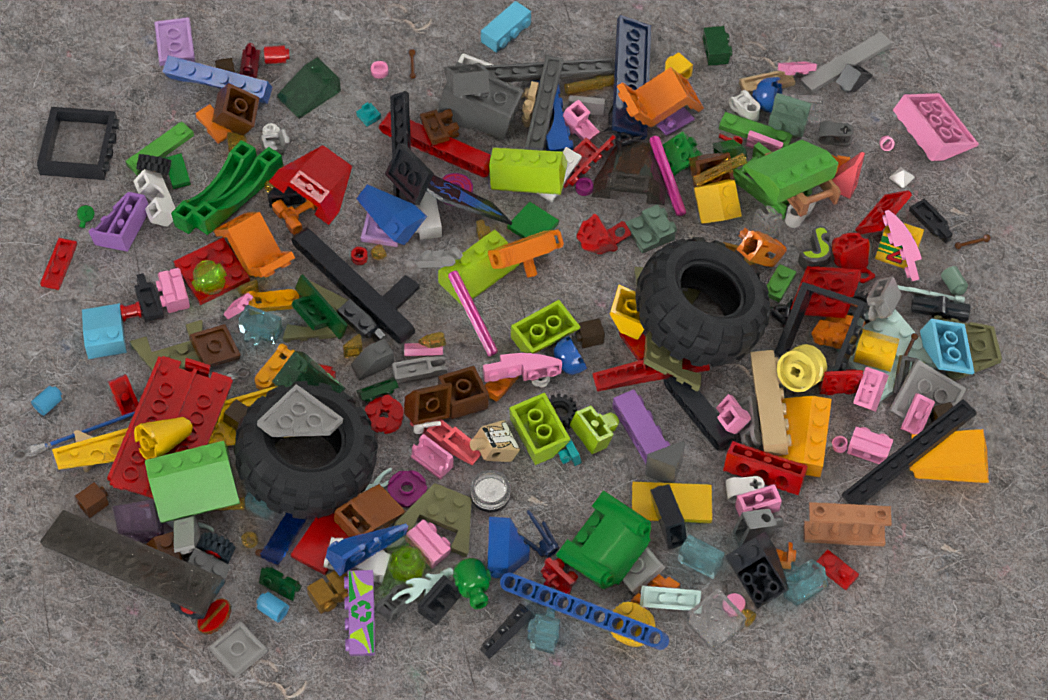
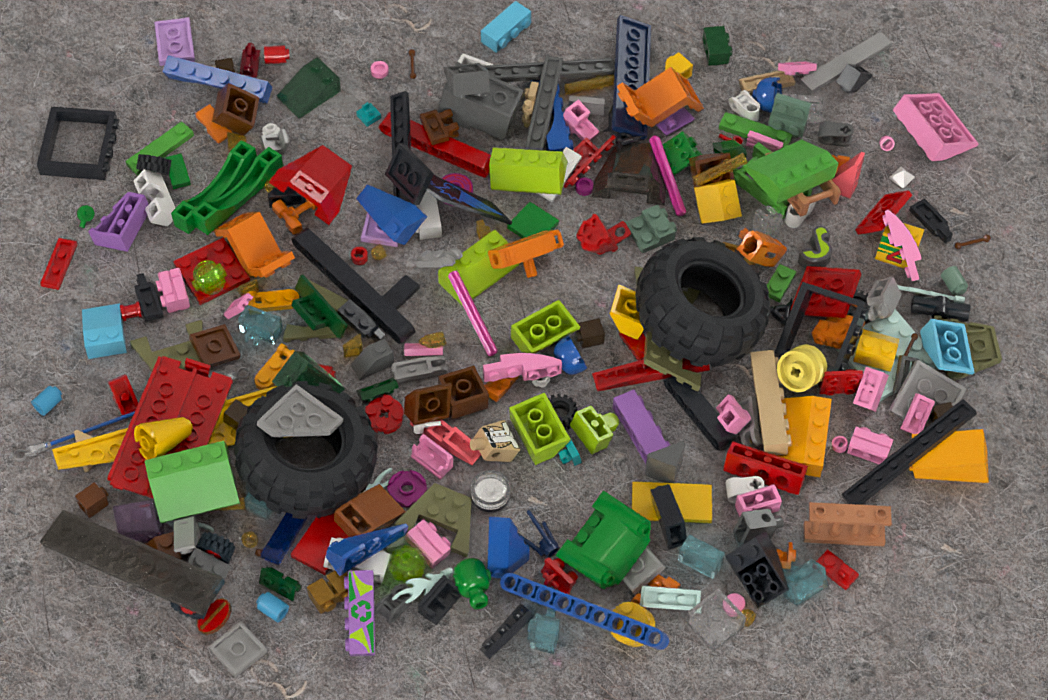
red piece [832,233,875,283] -> none

